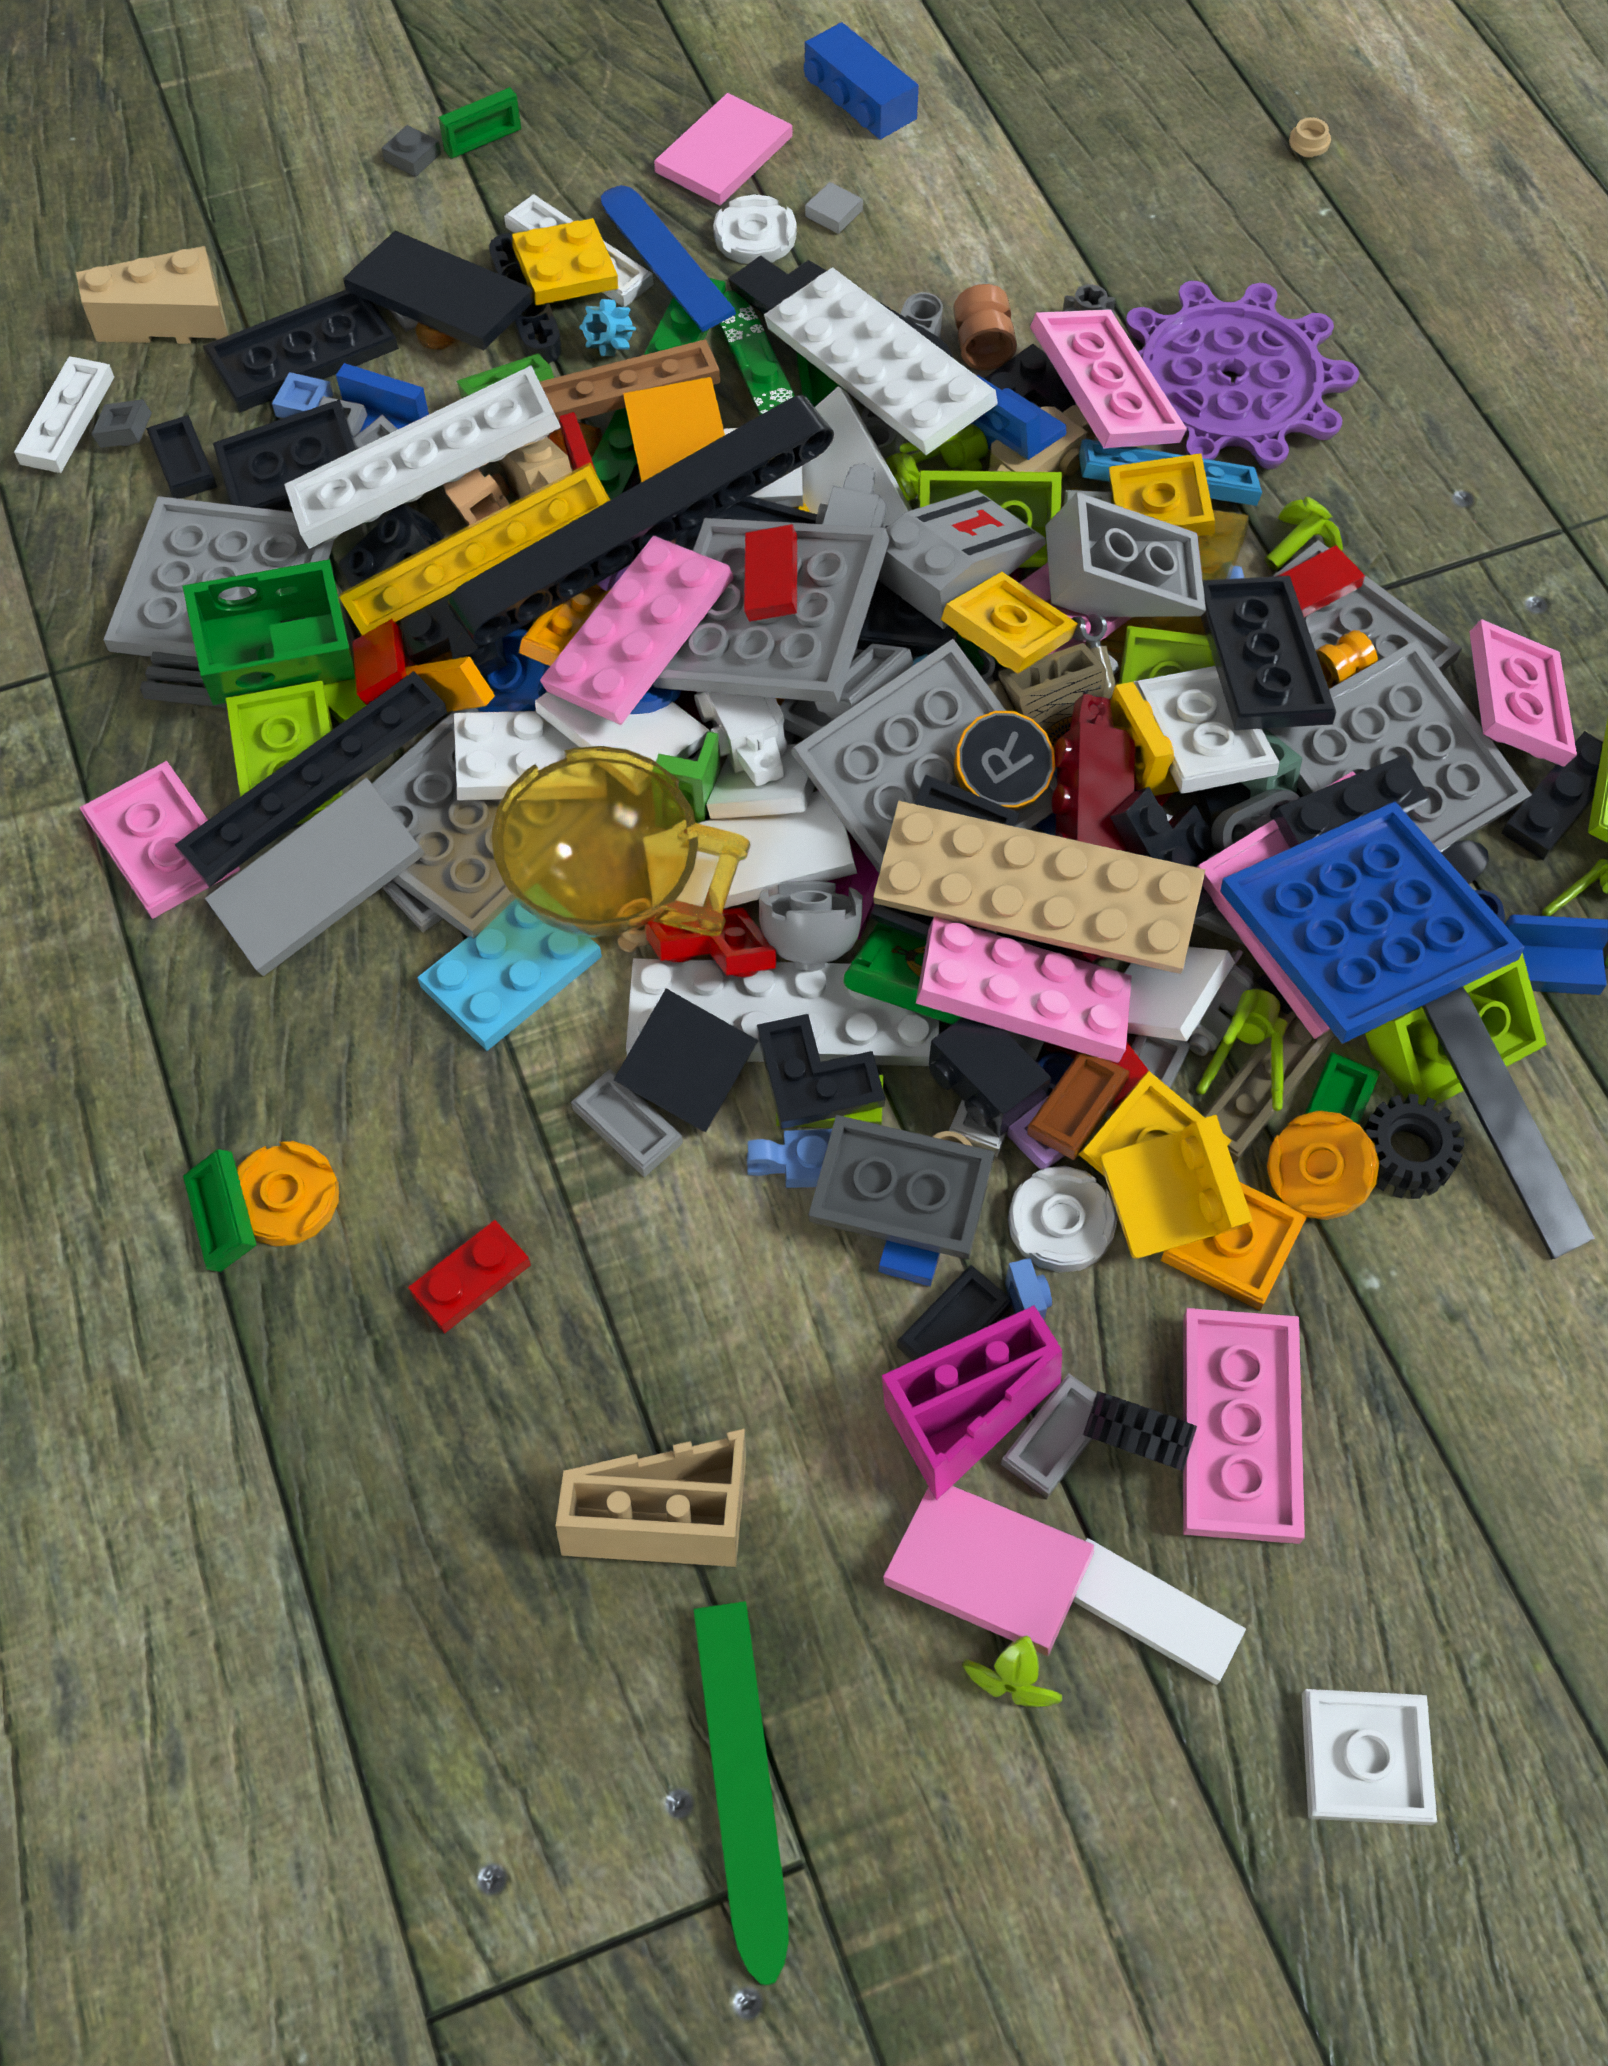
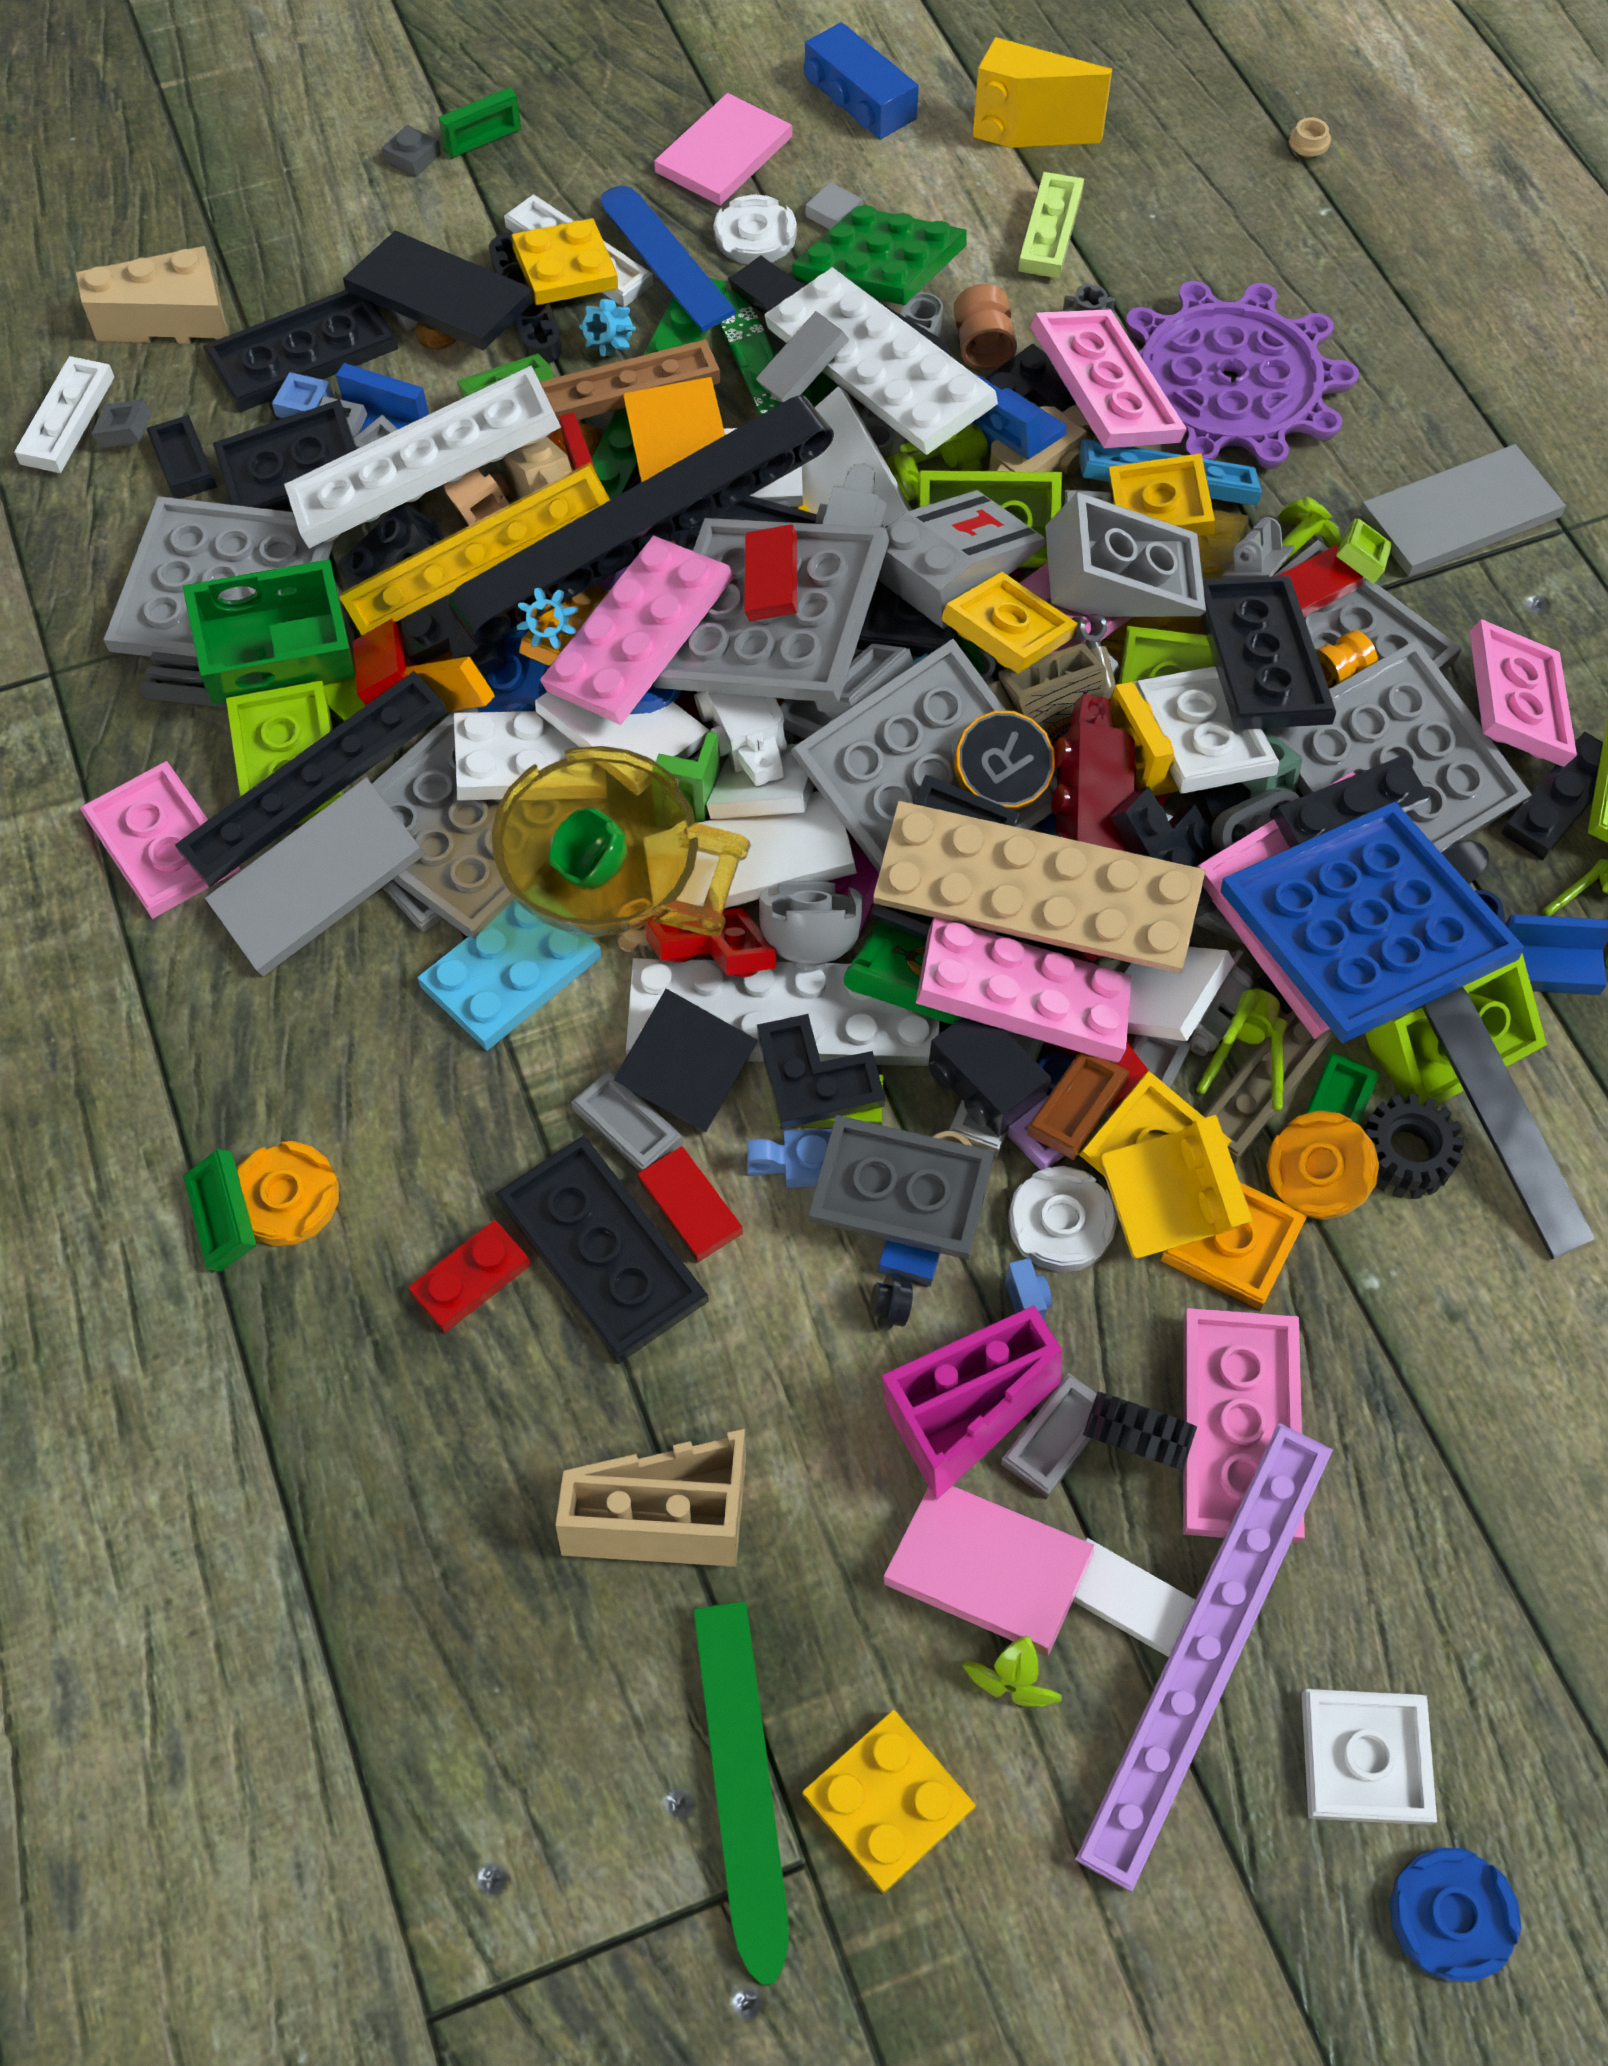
black tile [897,1265,1012,1361] -> none
none -> black tile [495,1135,709,1364]
none -> medium azure gear [517,588,578,649]
none -> green hair [548,807,628,890]
none -> red tile [638,1146,743,1262]
none -> light grey tile [756,311,849,403]
none -> green plate [792,205,967,305]
none -> yellow plate [802,1710,976,1895]
none -> black plate [870,1274,913,1330]
none -> yellow slope [973,37,1112,148]
none -> yellowish green plate [1018,172,1084,279]
none -> lavender tile [1074,1423,1333,1892]
none -> light grey hinge [1223,517,1294,579]
none -> lime tile [1336,518,1392,584]
none -> light grey tile [1360,444,1566,577]
none -> blue tile [1389,1848,1522,1983]

